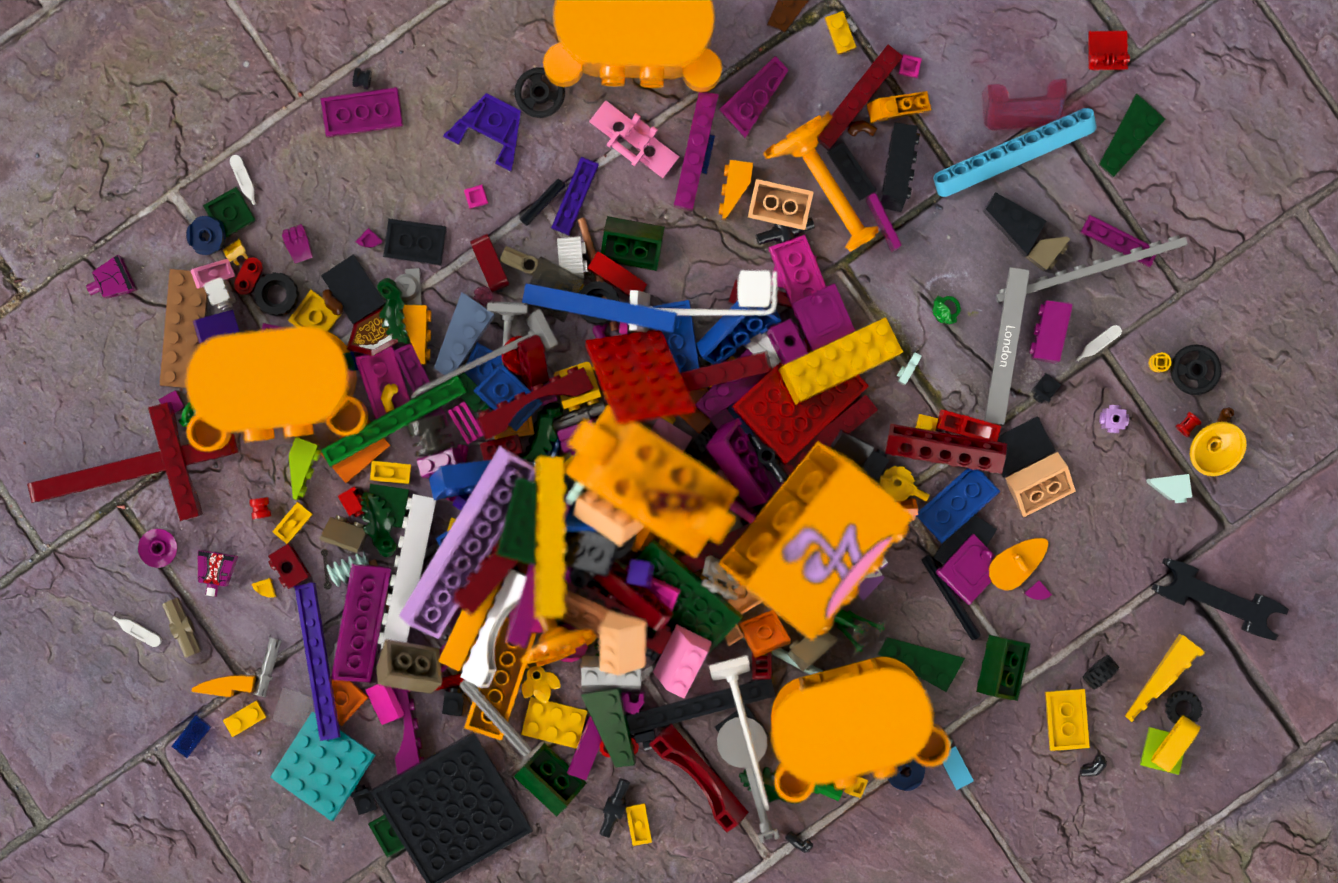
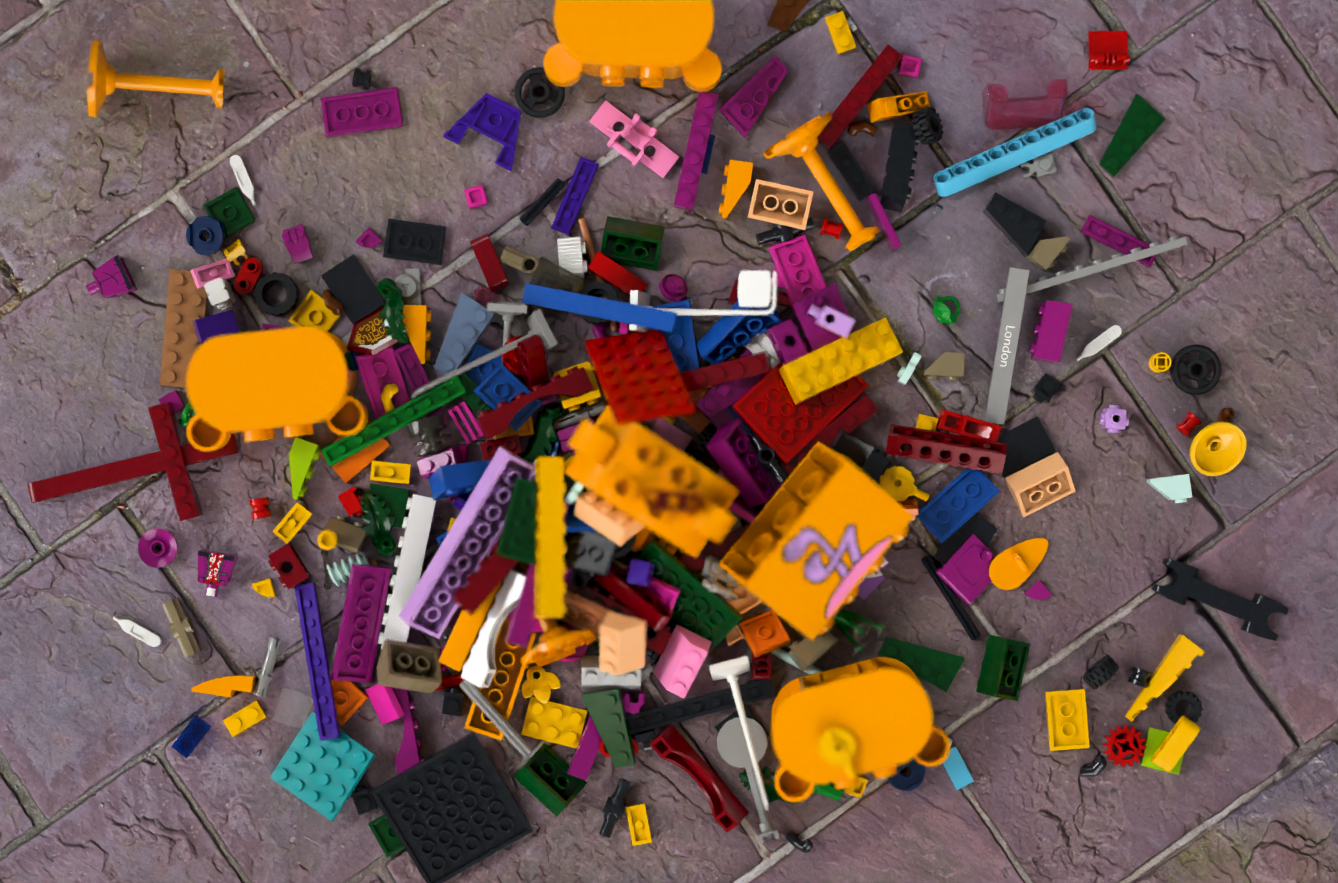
none -> light orange piece [88,39,225,118]
none -> yellow plate [317,530,338,550]
none -> magenta plate [659,274,688,302]
none -> lavender torso [807,304,855,338]
none -> yellow piece [819,728,857,779]
none -> red bush [820,218,843,239]
none -> black tyre [912,107,943,145]
none -> dark tan slope [923,352,965,381]
none -> light grey plate [1019,153,1057,178]
none -> red gear [1102,724,1146,768]
none -> black wheel [1128,667,1151,688]

